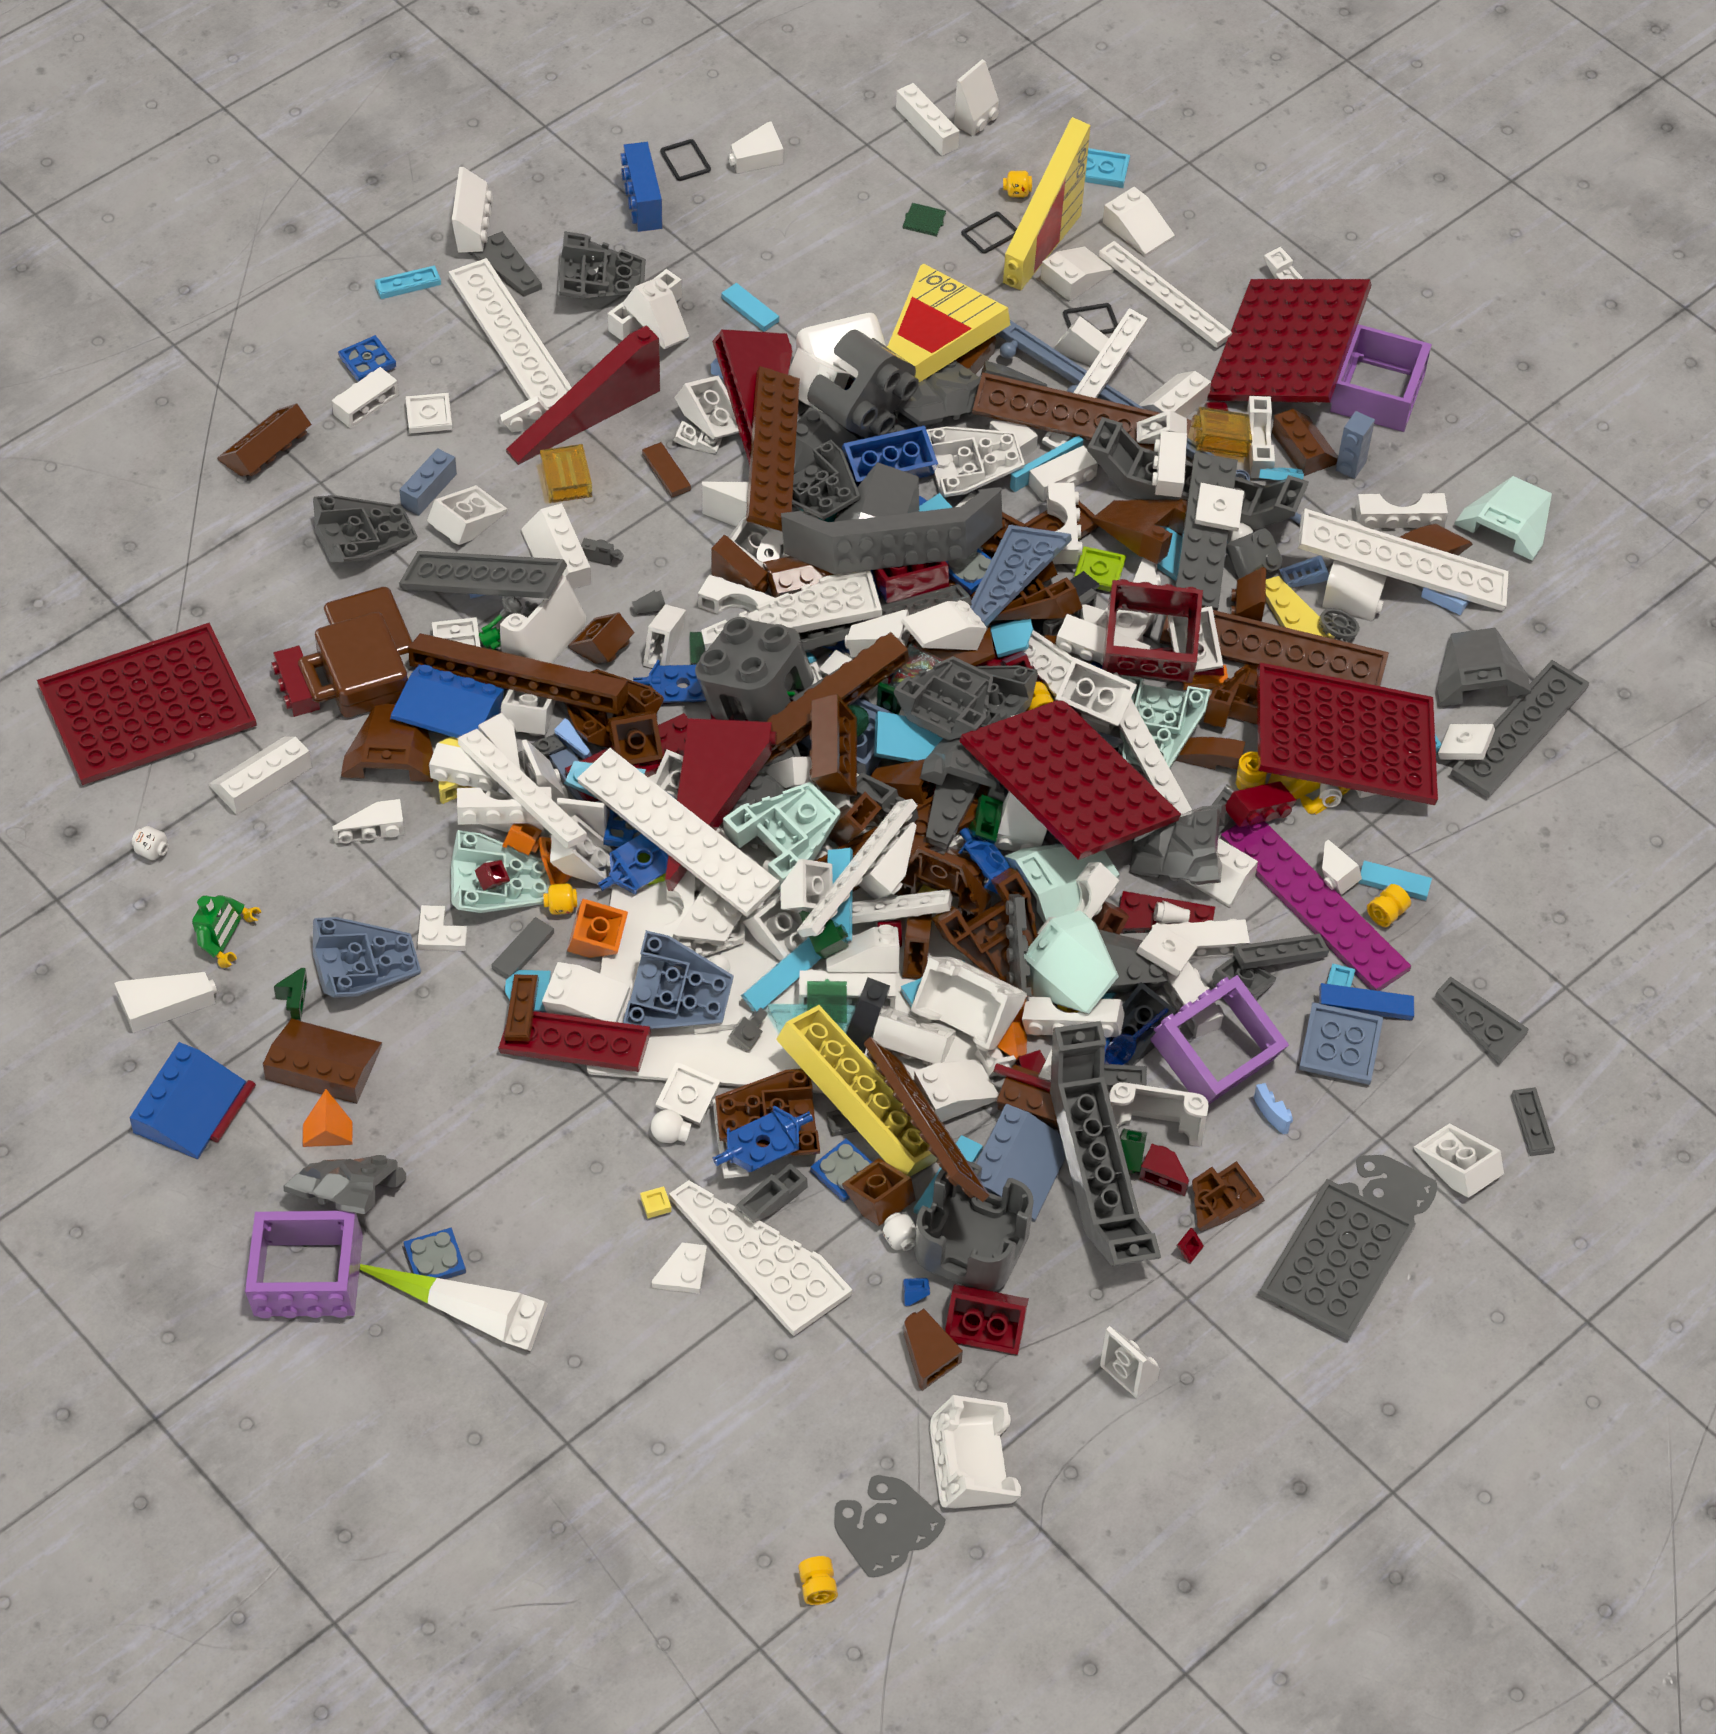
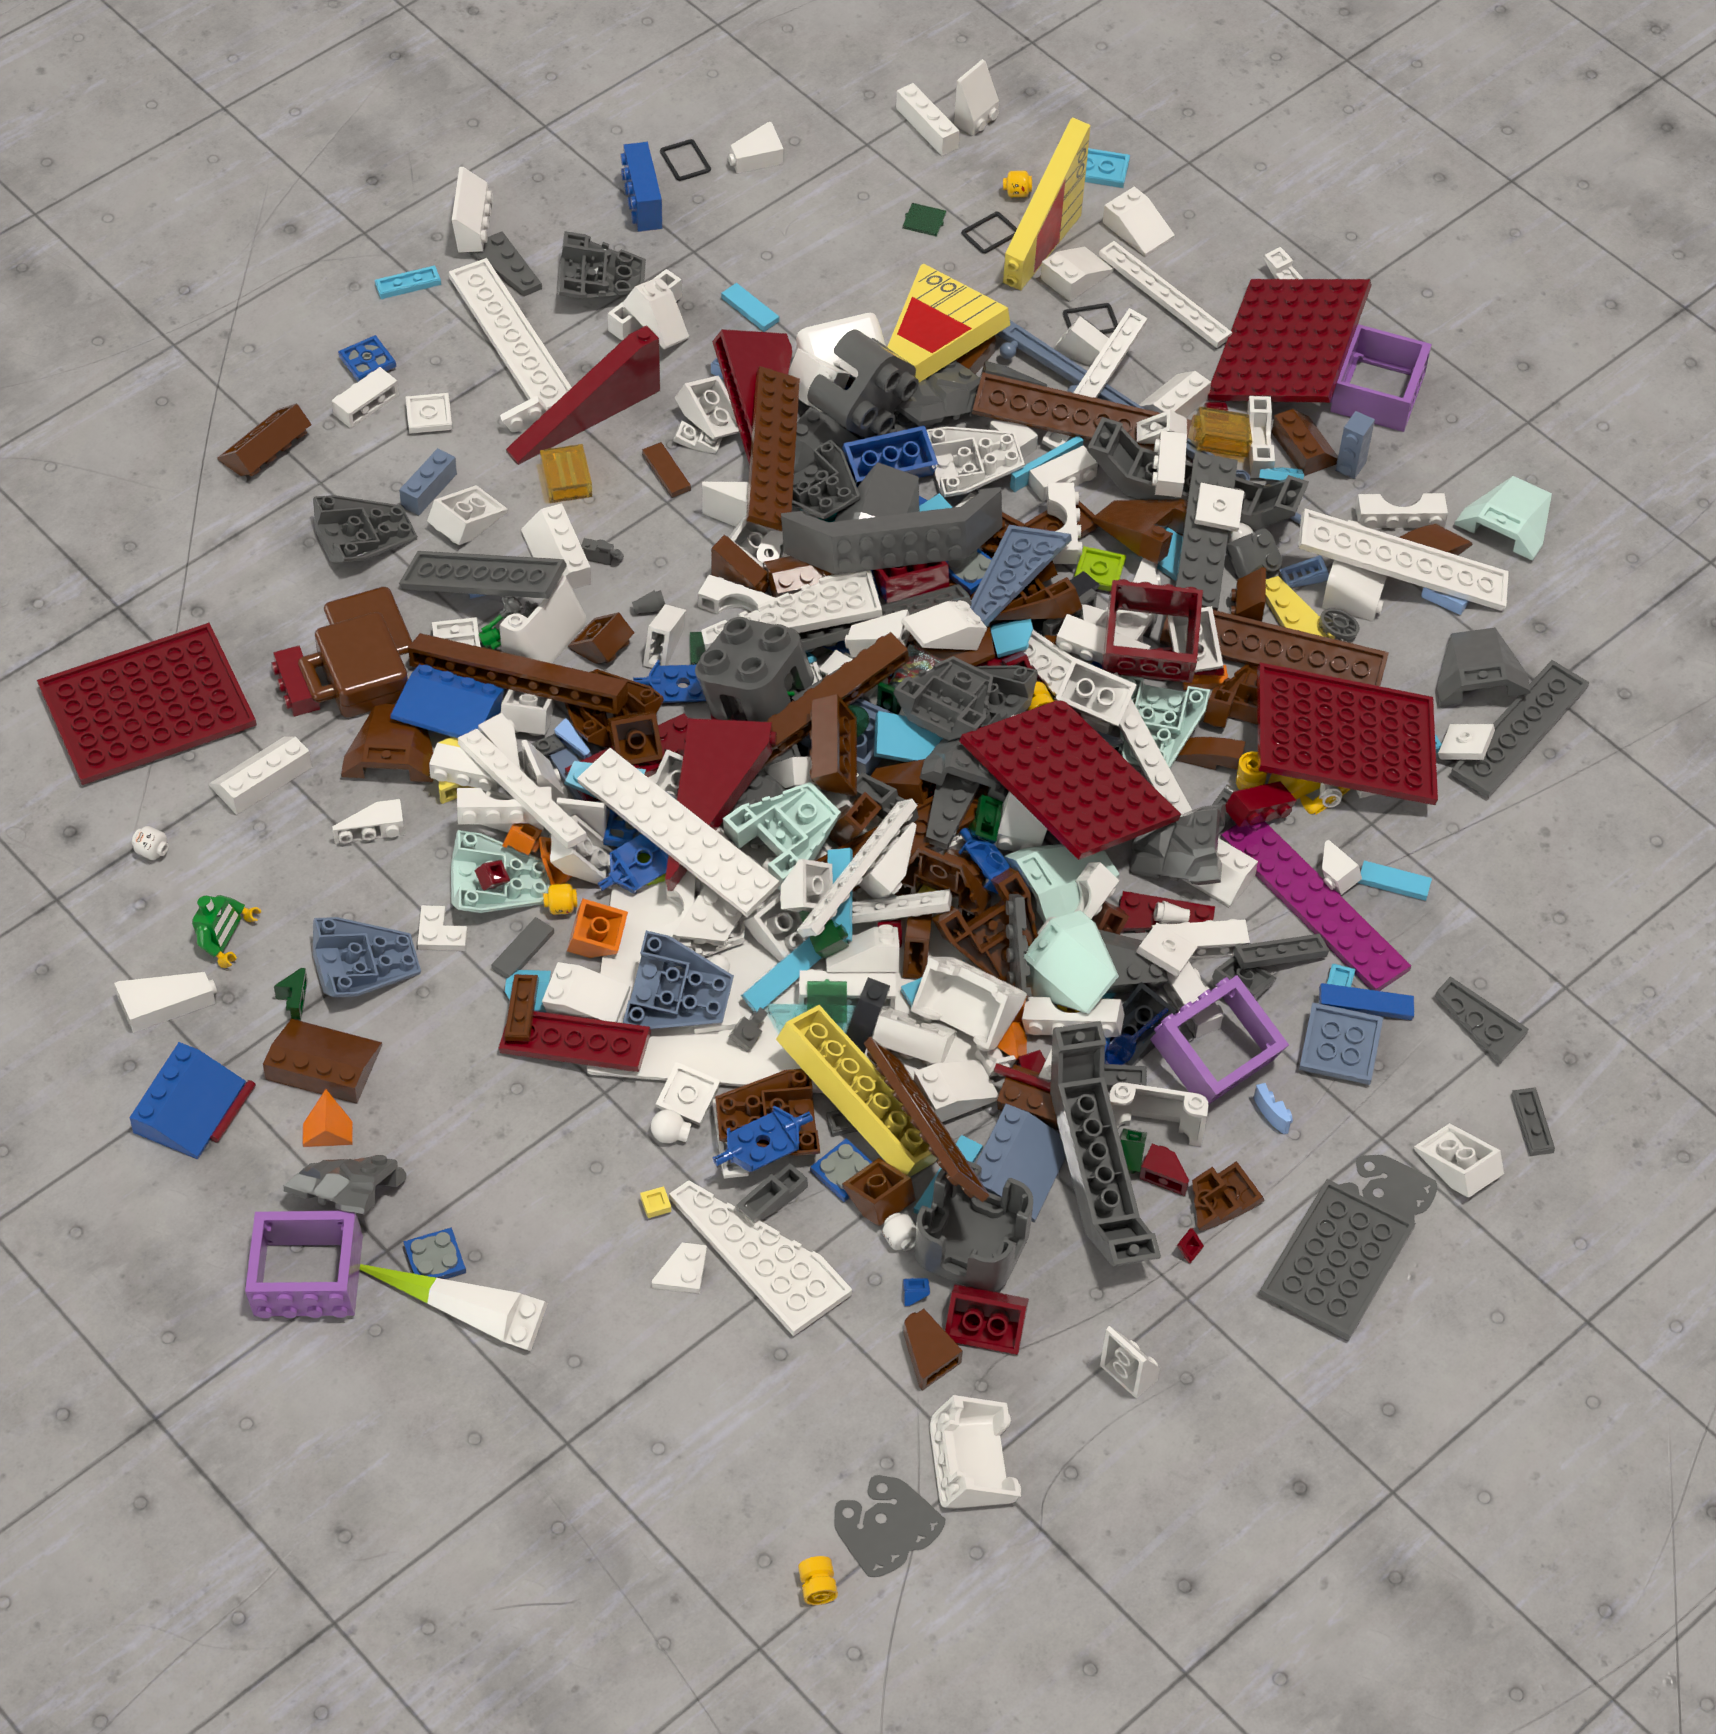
yellow wheel [1367,884,1411,927] -> none

